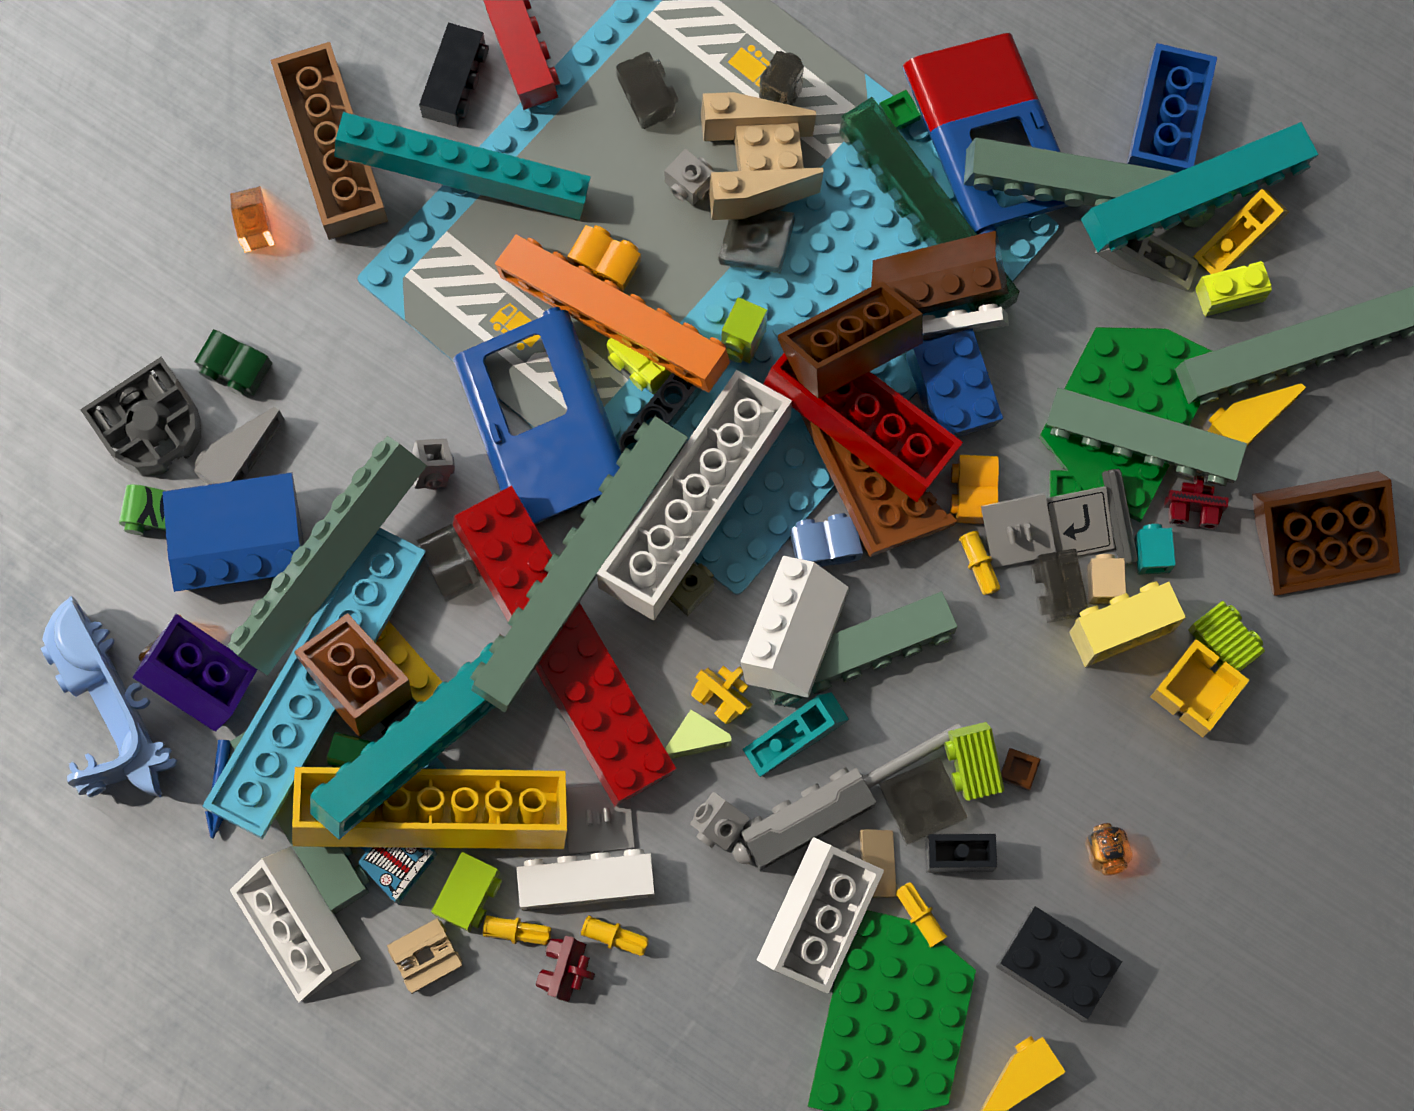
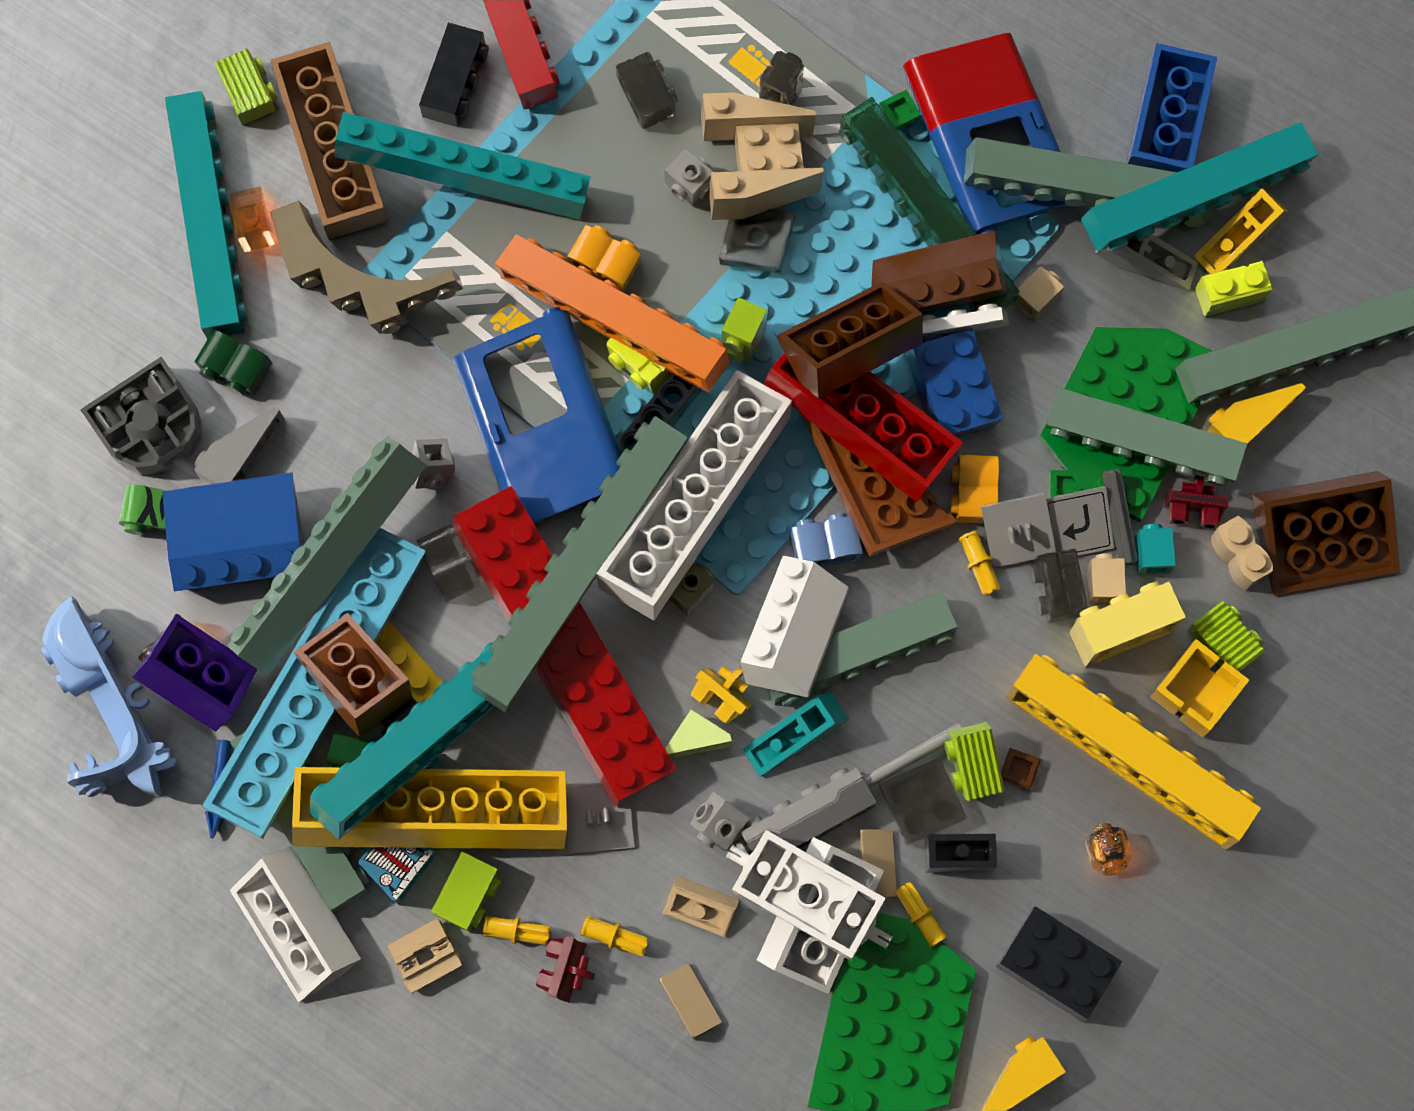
white brick [517,849,655,911] -> none
none -> teal brick [165,91,248,339]
none -> lime brick [214,49,278,125]
none -> dark tan arch [270,200,464,334]
none -> tan slope [659,963,722,1039]
none -> tan slope [663,876,739,938]
none -> white brick [726,830,893,961]
none -> yellow brick [1006,653,1261,850]
none -> tan brick [1011,266,1064,323]
none -> tan brick [1211,516,1273,591]

